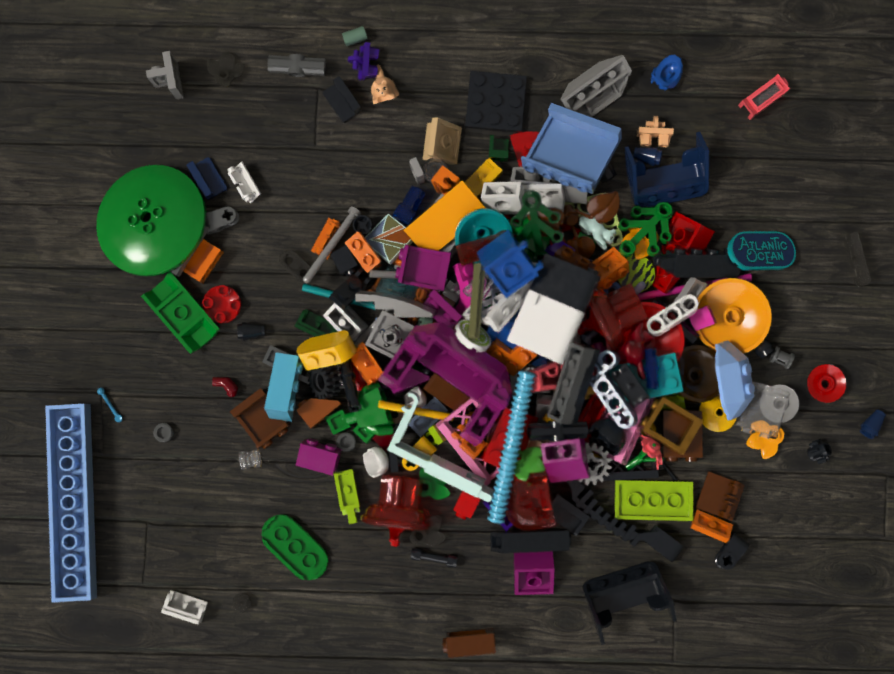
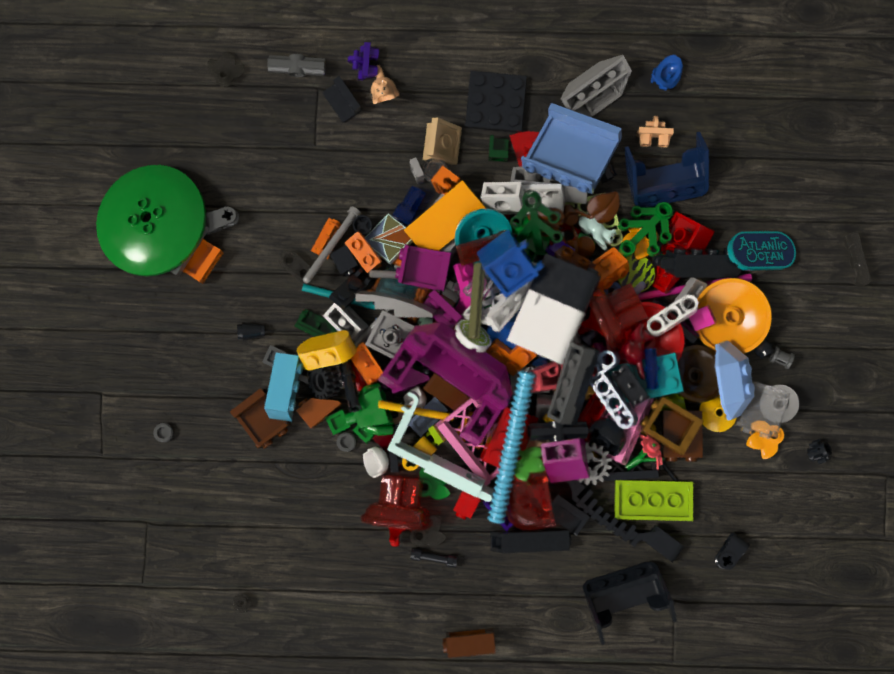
light blue brick [45,404,97,602] -> none
dark azure hinge [97,388,123,422] -> none
green piece [141,272,220,354] -> none
light grey bracket [146,51,184,99] -> none
white hinge [161,590,208,624] -> none
dark blue panel [186,157,227,200] -> none
red dish [202,285,241,323] -> none
dark red arm [212,377,238,397] -> none
white hinge [227,161,261,203] -> none
clear wheel [239,449,262,470] -> none
green tile [262,514,328,580] -> none
magenta brick [296,438,342,476] -> none
lime hinge [334,469,360,524] -> none
sand green piece [342,26,367,47] -> none
orange plate [451,424,487,459] -> none
yellow hinge [465,158,503,198] -> none
magenta slope [514,551,554,595] -> none
dark blue cone [633,147,662,166] -> none
orange plate [691,509,733,543] -> none
reddish brown hinge [695,471,745,521] -> none
coral window [738,74,790,120] -> none
red dish [807,364,846,403] -> none
dark blue cone [860,409,886,439] -> none

